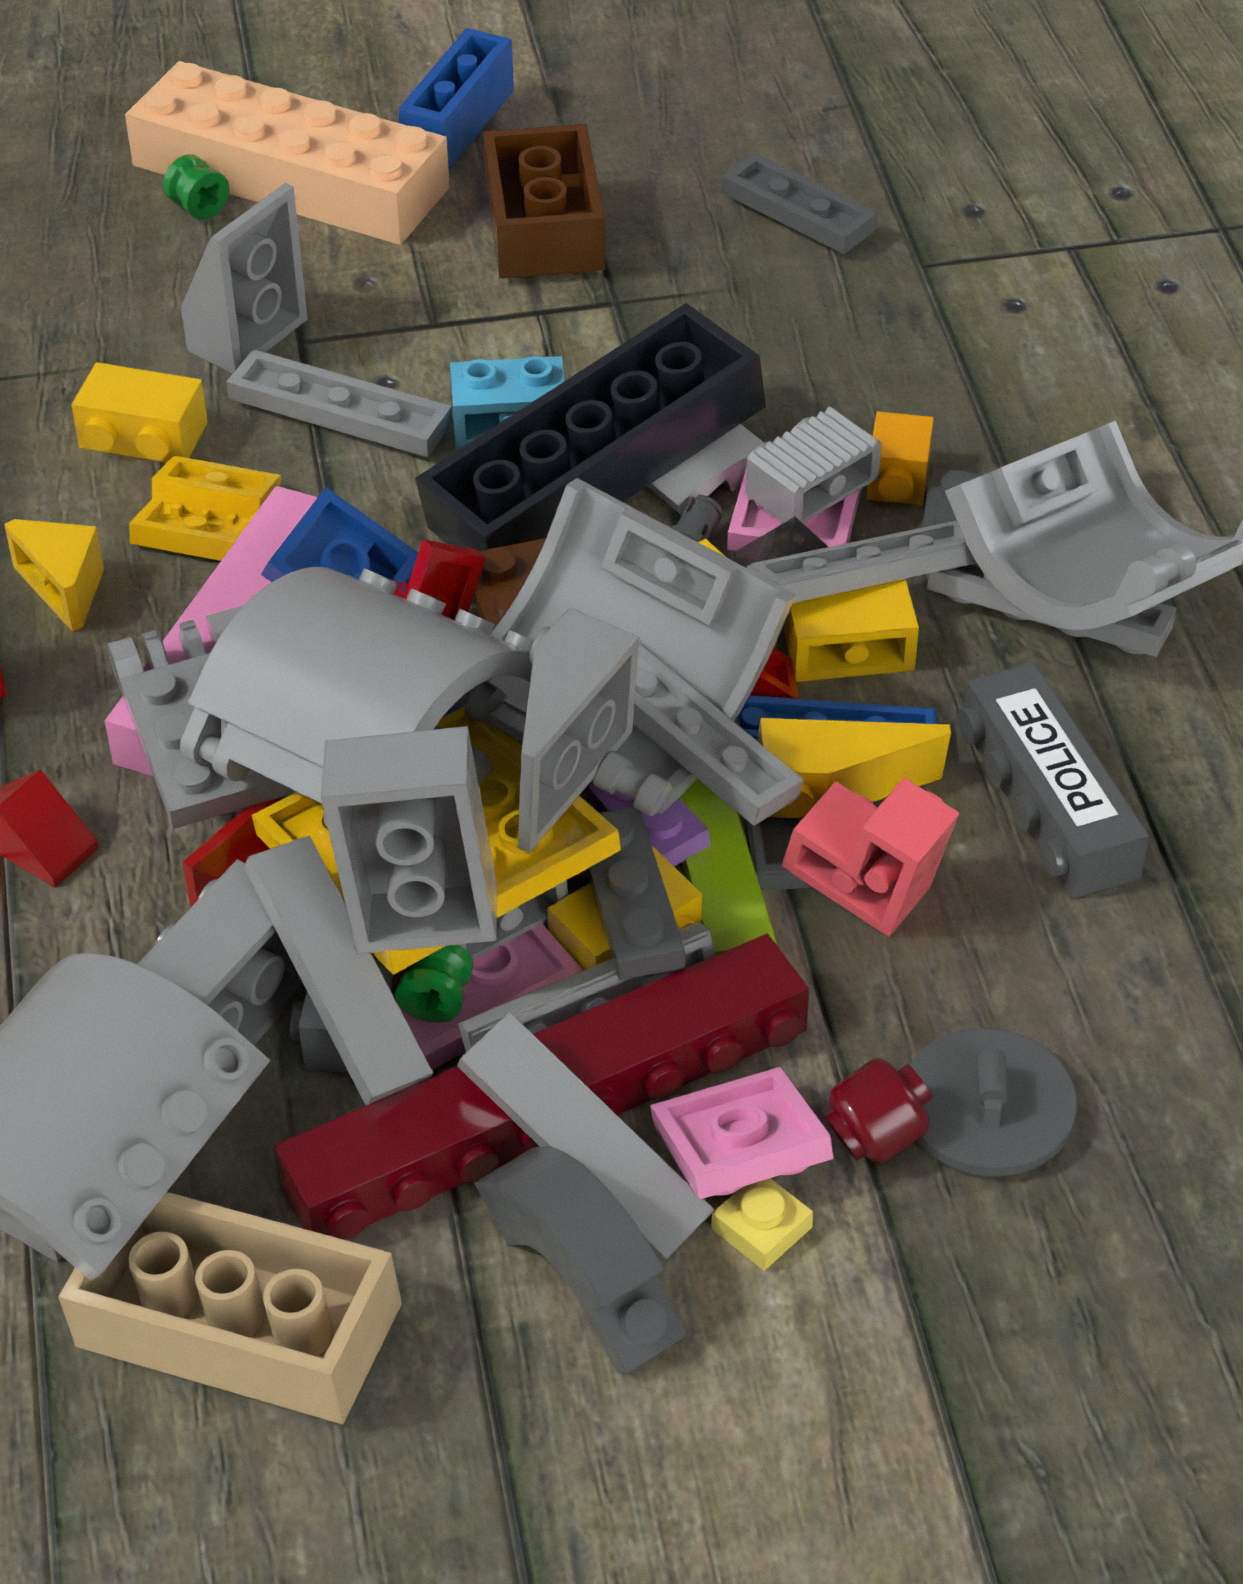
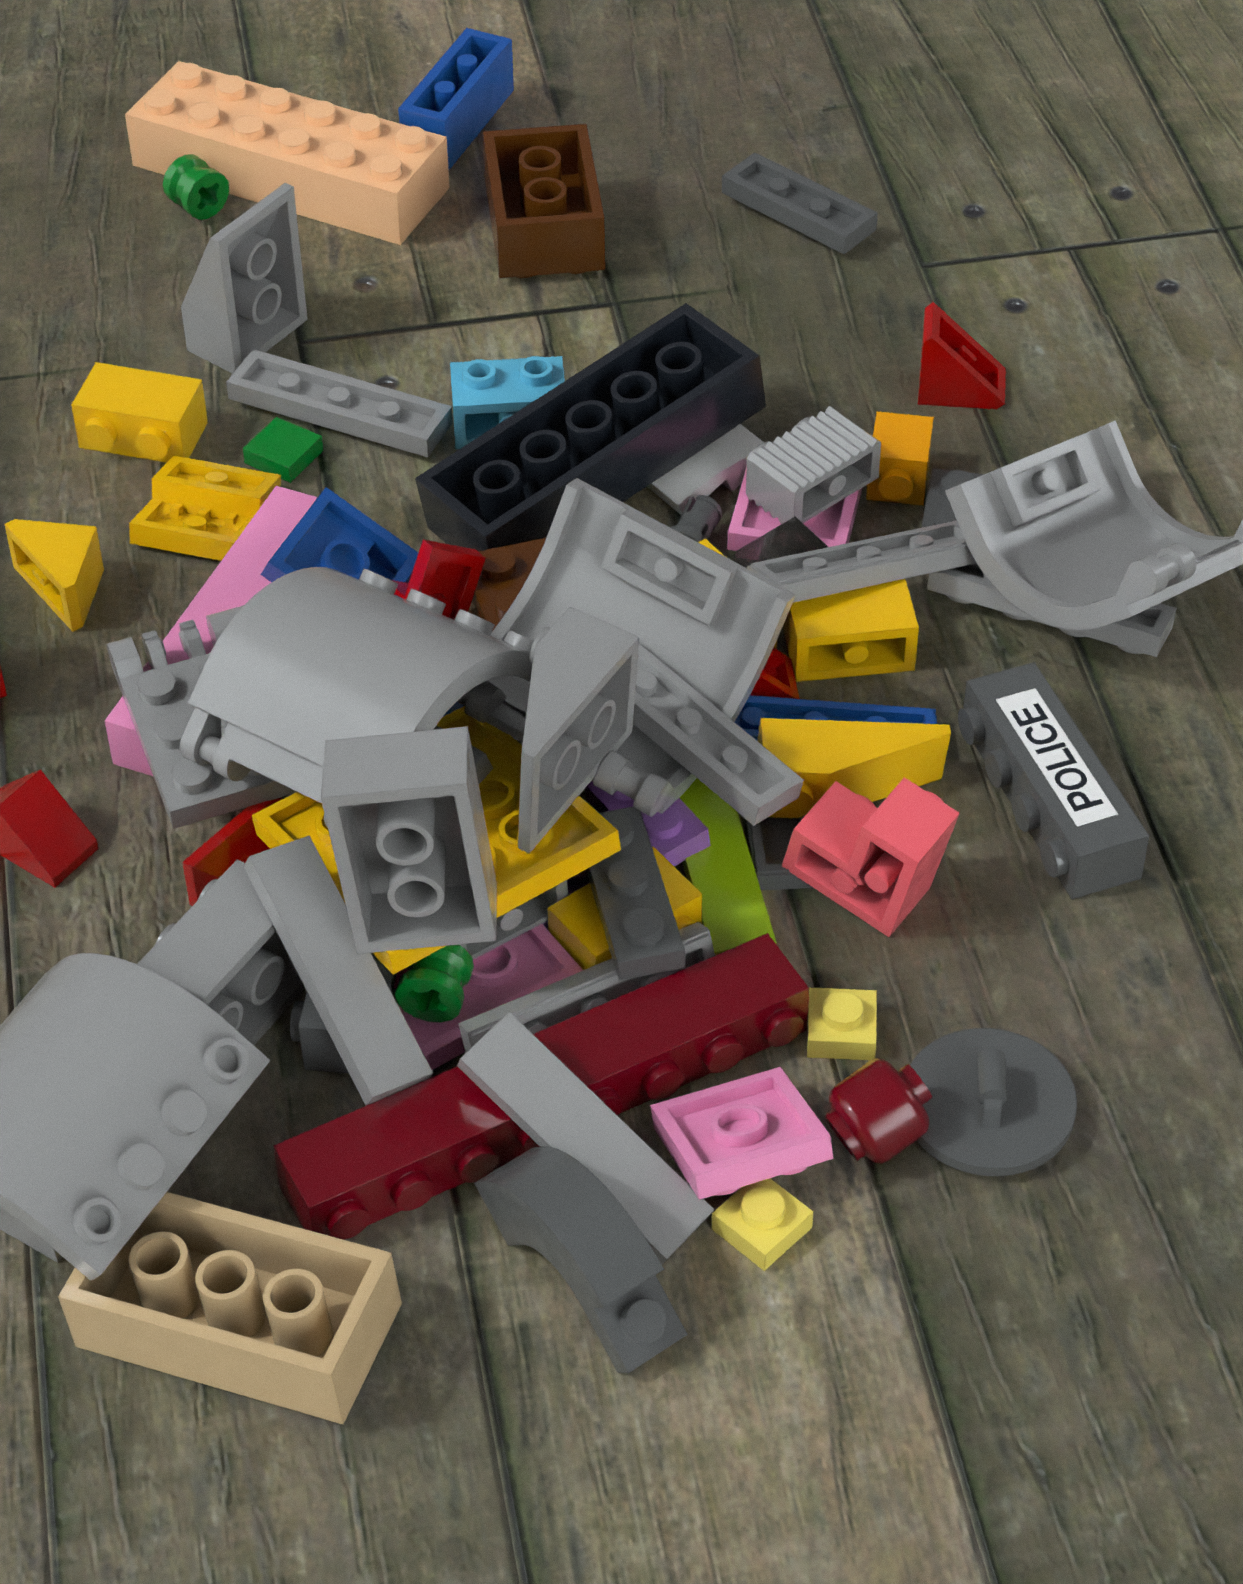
none -> green tile [243,417,324,483]
none -> light yellow plate [807,987,877,1060]
none -> red slope [918,302,1006,410]

